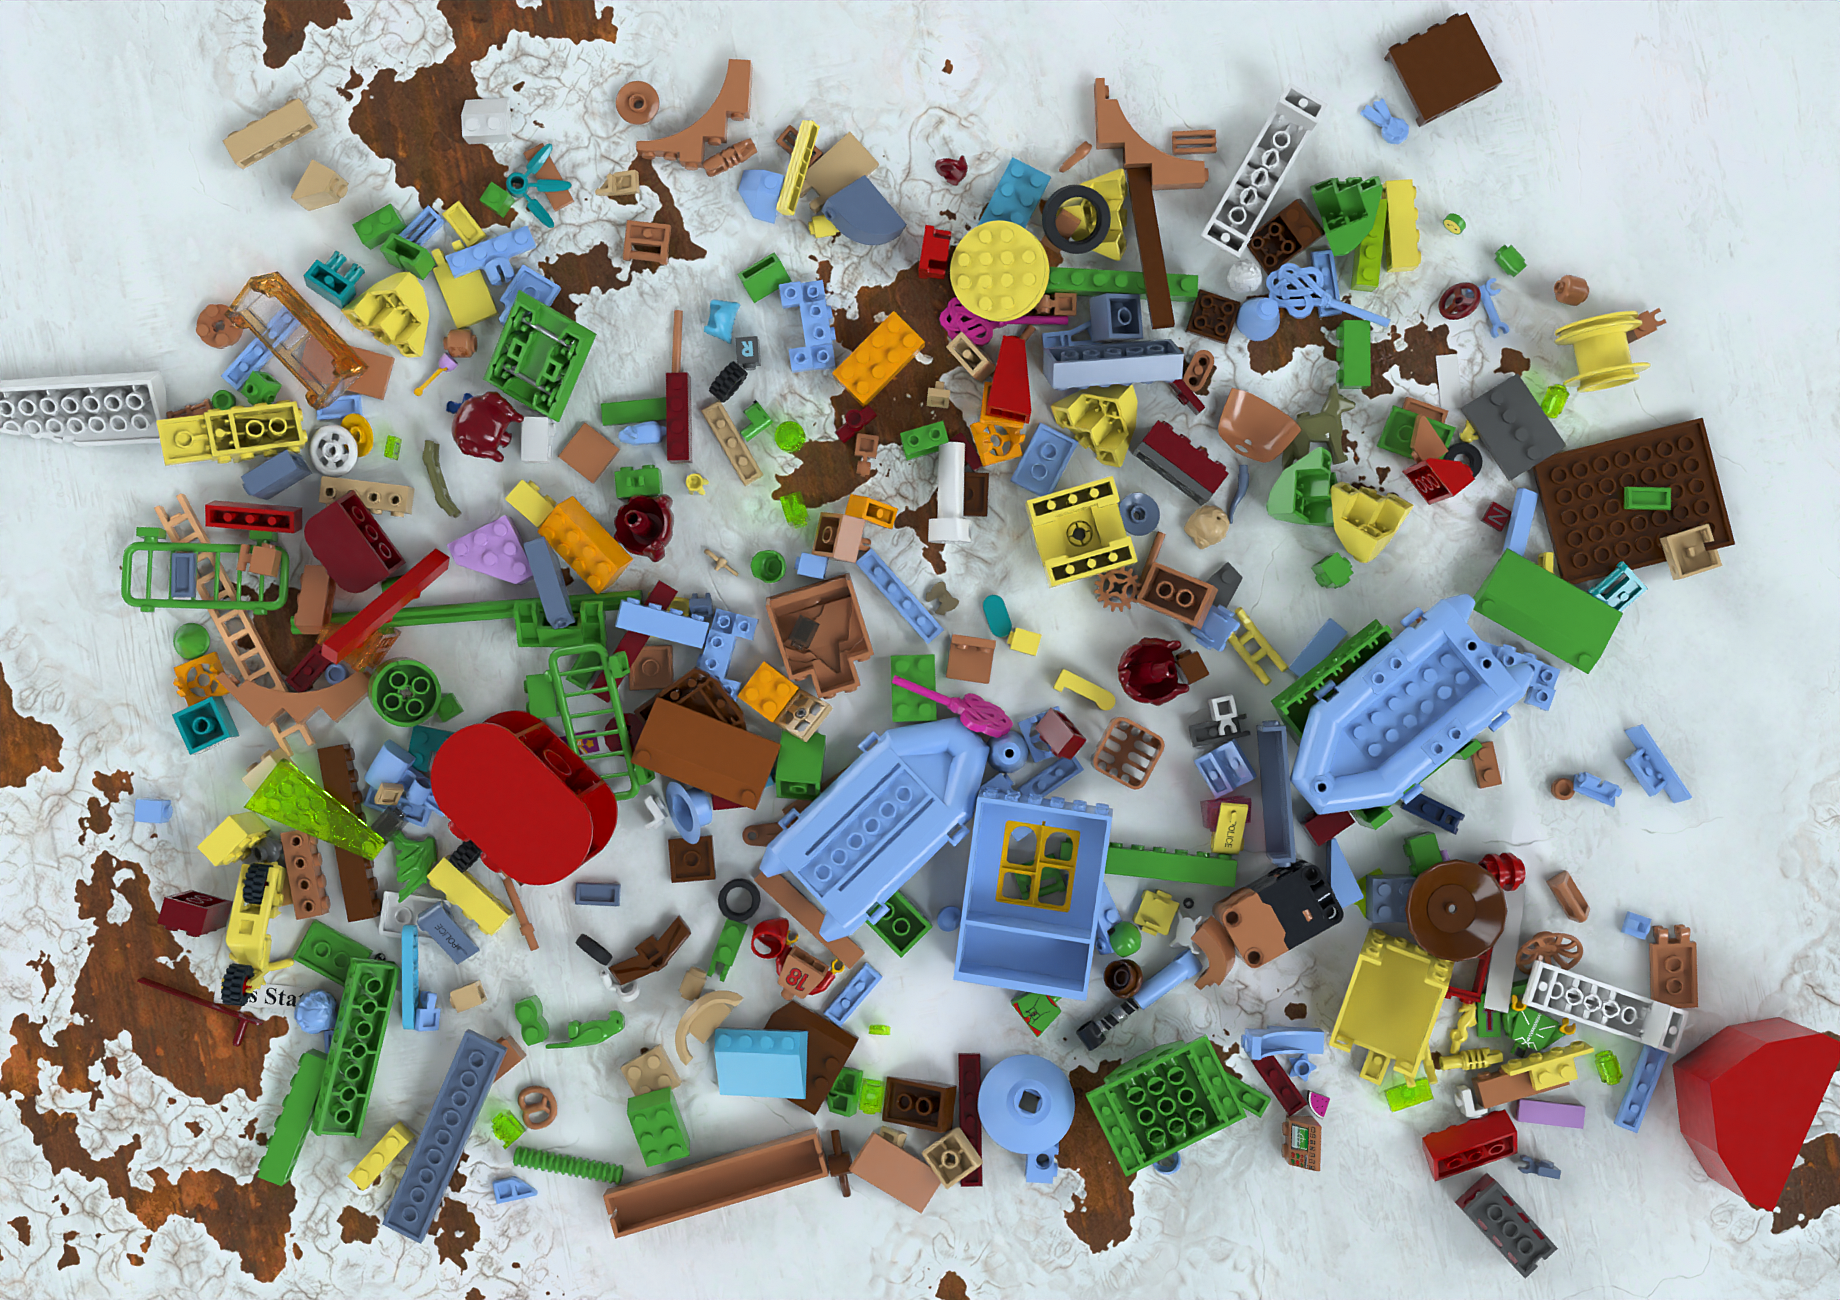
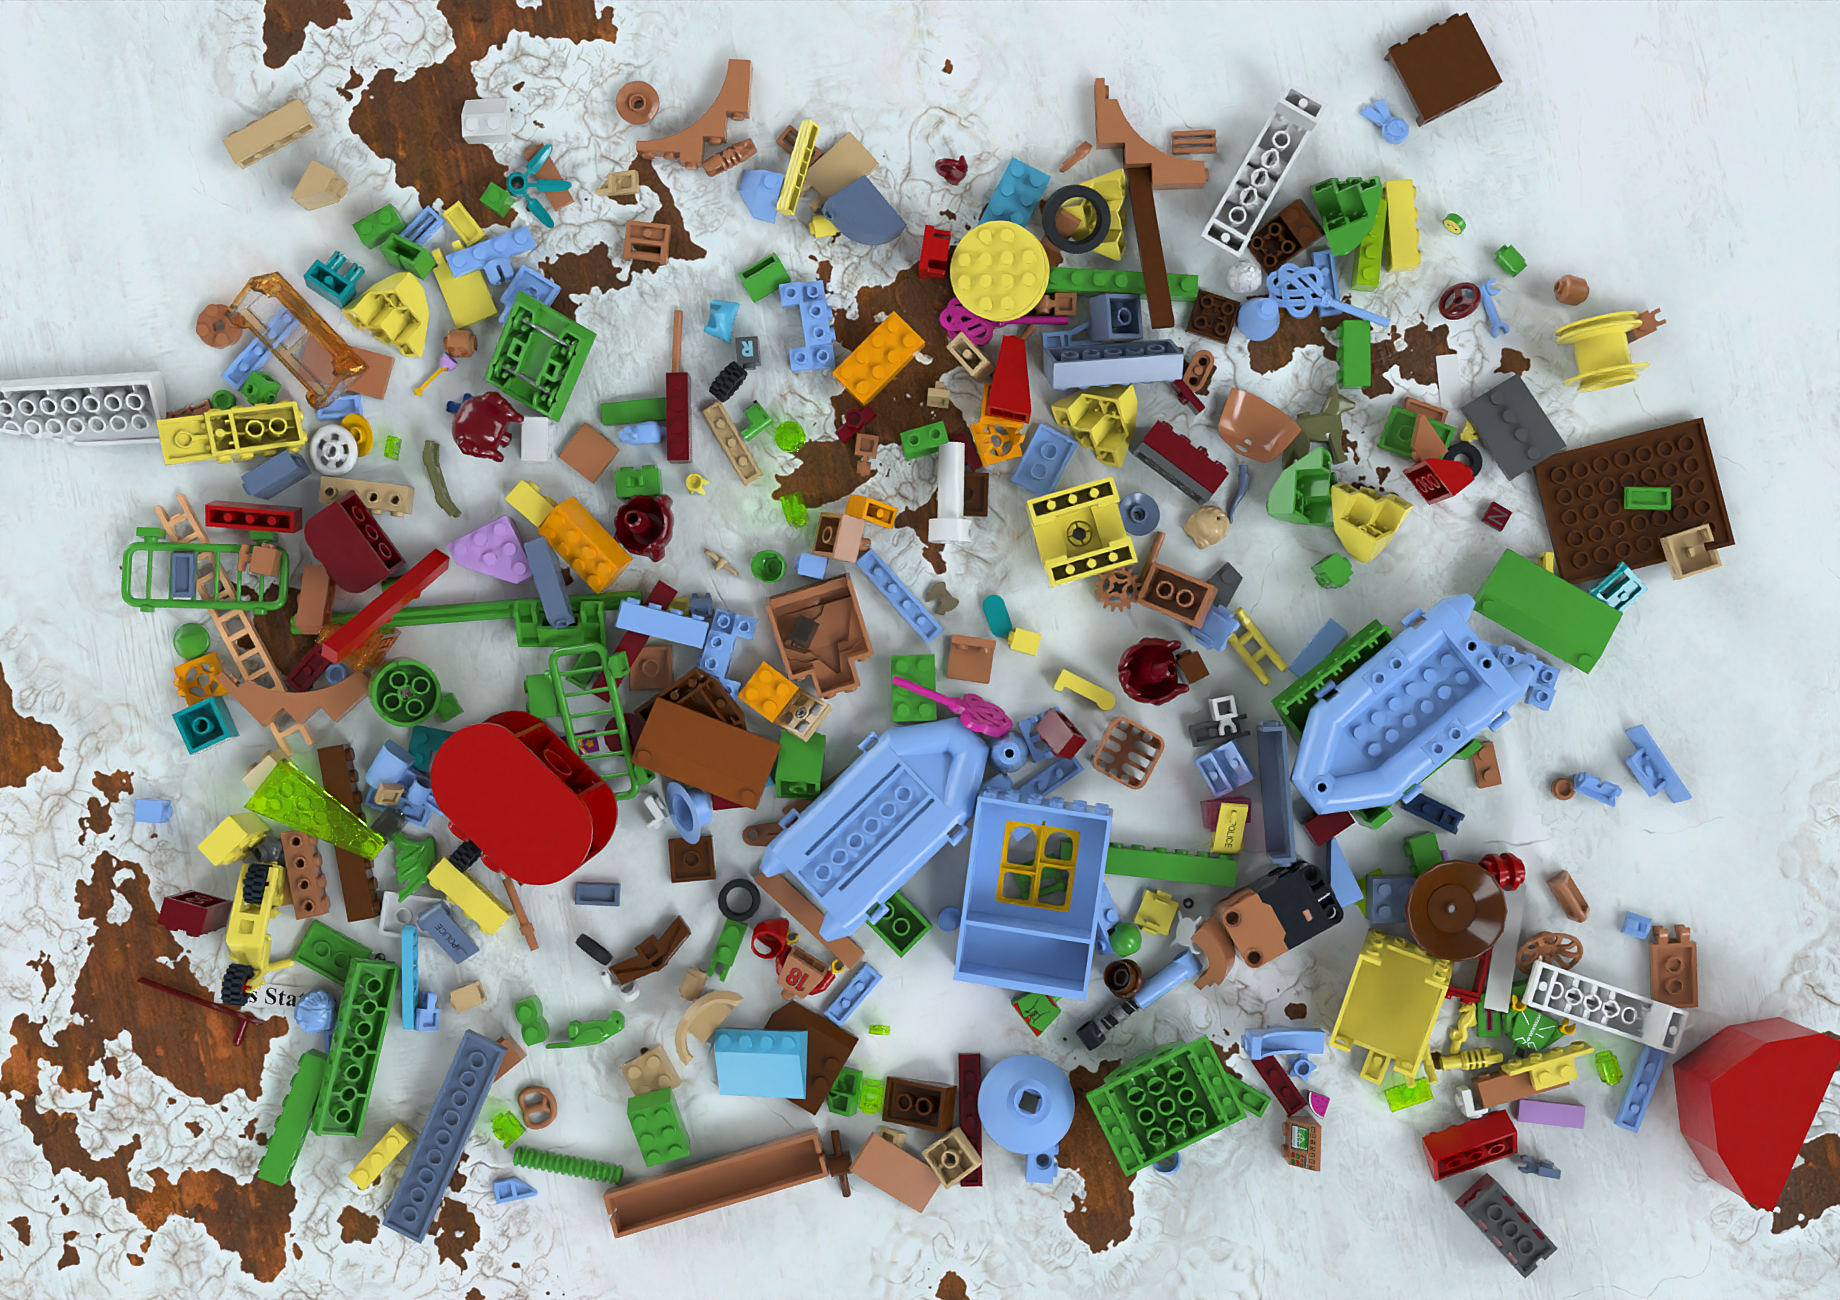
light blue tile [1503,488,1538,557] -> none
clear neon green brick [1540,384,1570,418] -> none

